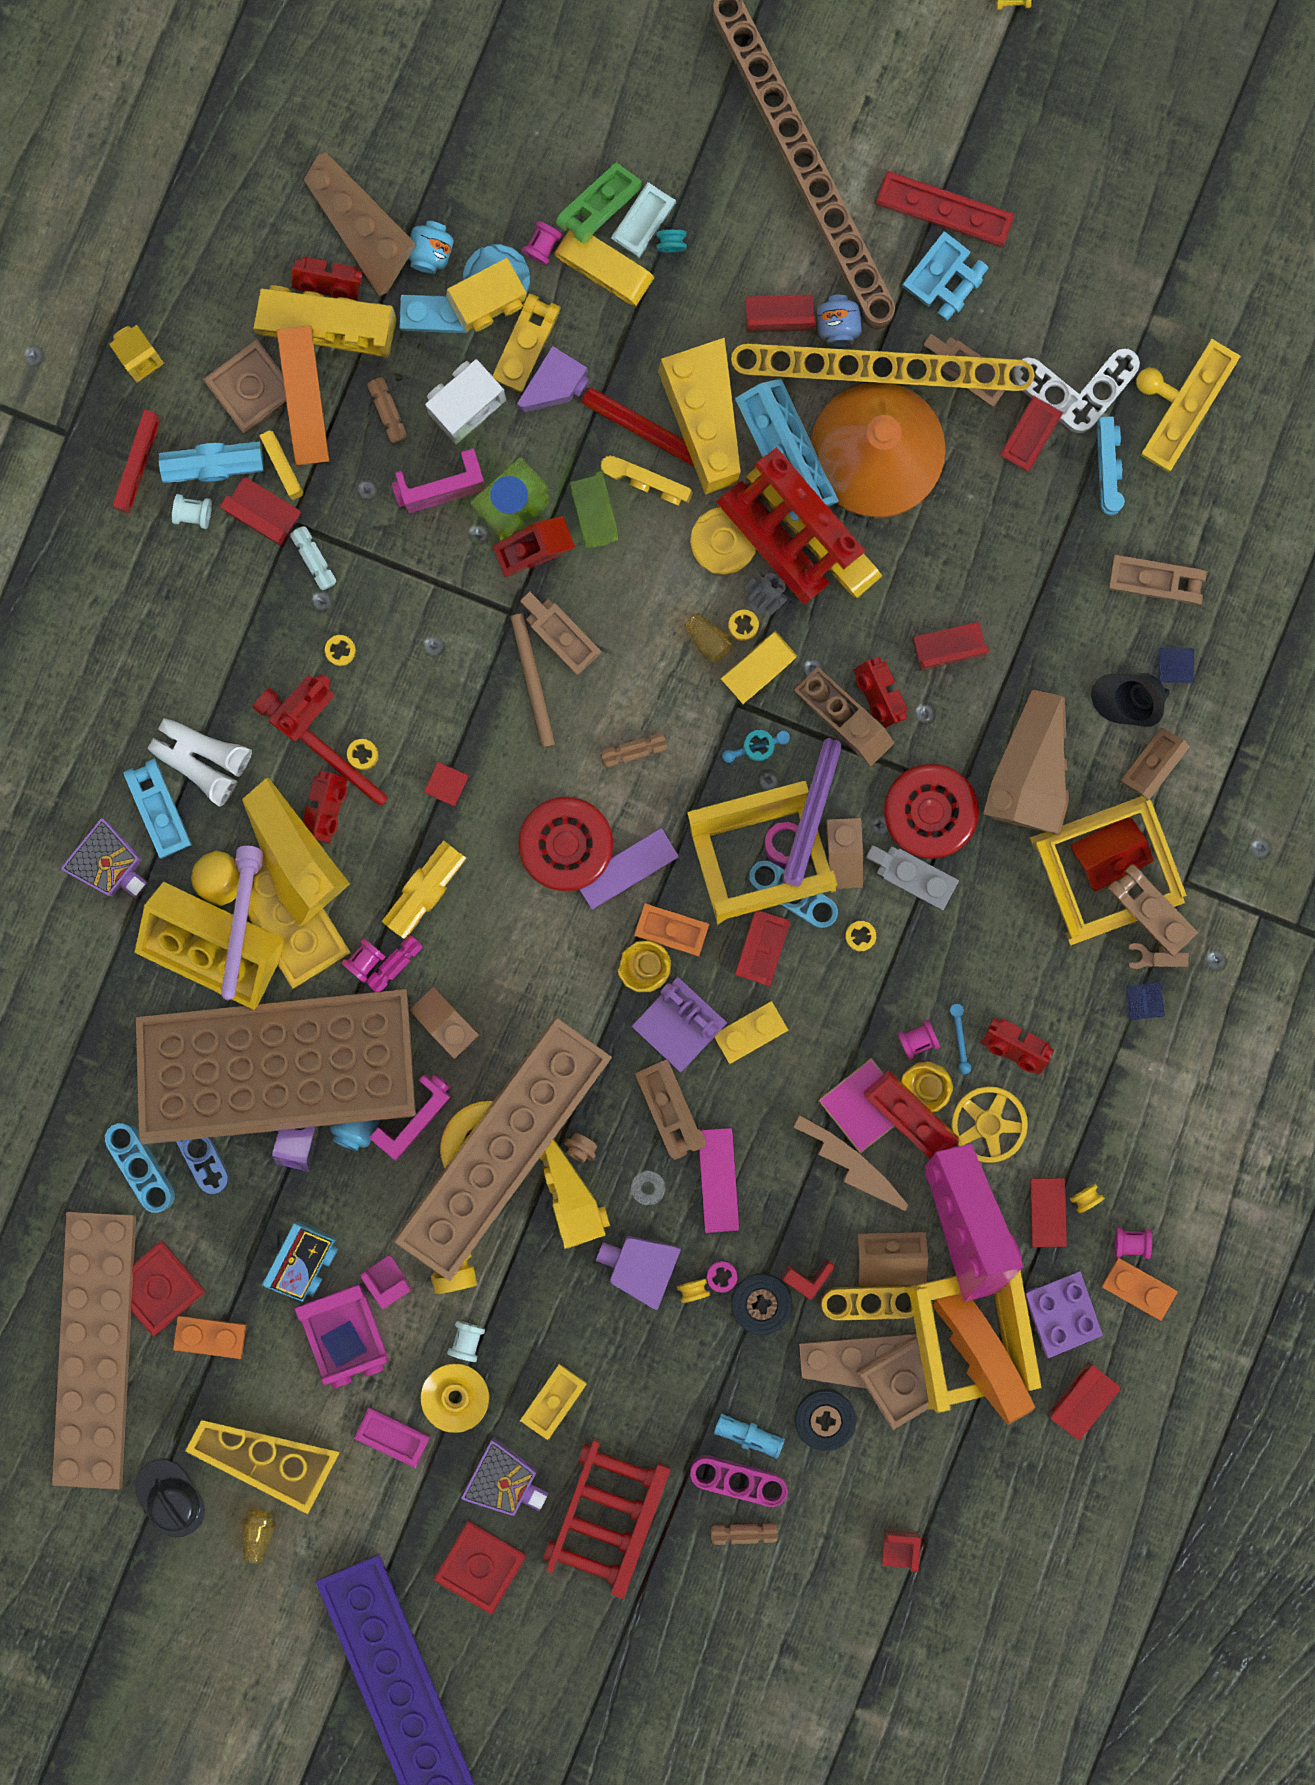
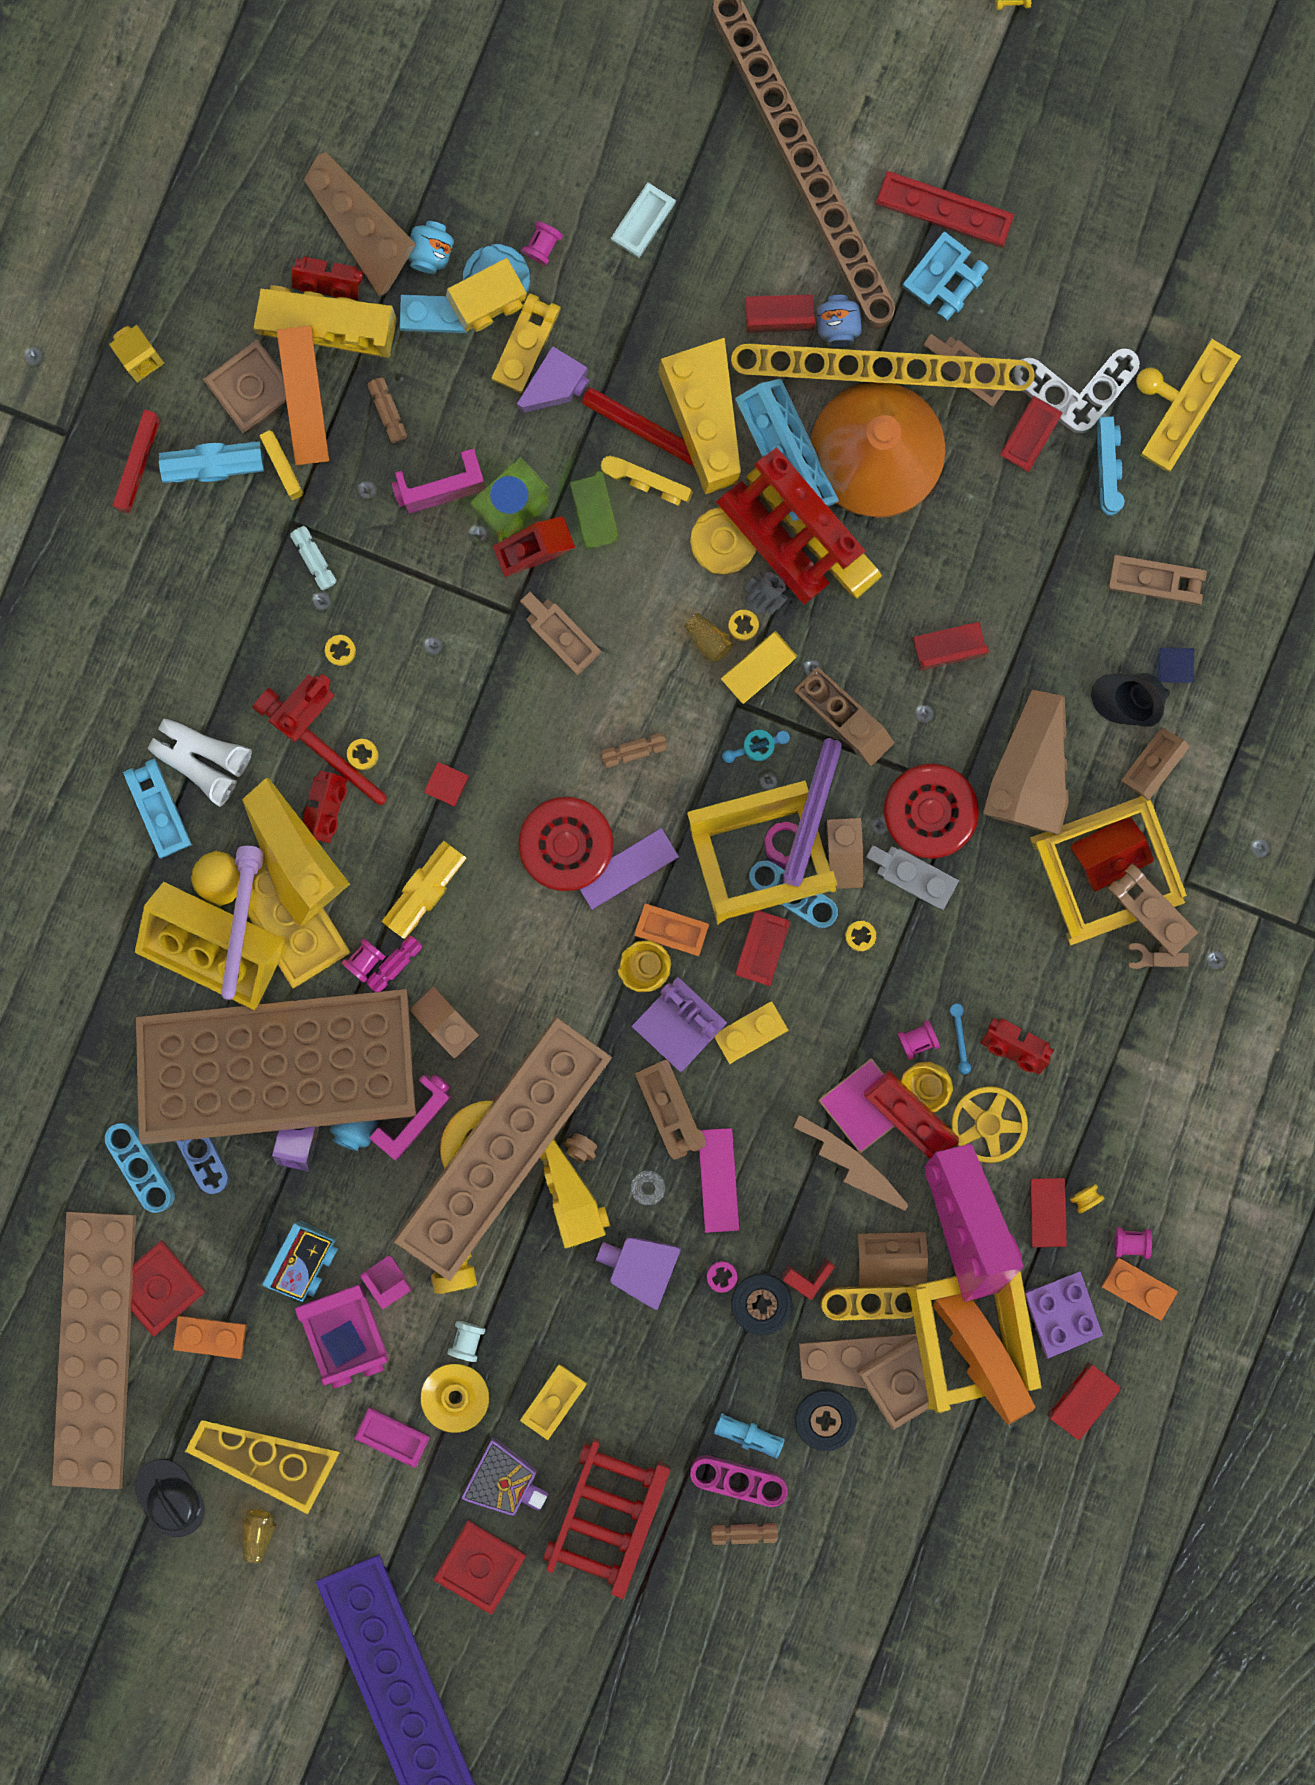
torso [61,818,148,899] -> none
light aqua bush [172,494,212,529] -> none
red panel [220,477,301,547] -> none
white brick [425,359,506,445] -> none
medium nougat bar [510,613,555,748] -> none
yellow beam [554,230,654,306] -> none
bright green plate [556,163,642,244] -> none
teal bush [657,229,687,252] -> none
yellow bush [677,1278,710,1303] -> none
red hinge [853,656,908,729] -> none
red panel [881,1530,921,1572] -> none
clear blue tile [1126,983,1165,1020] -> none

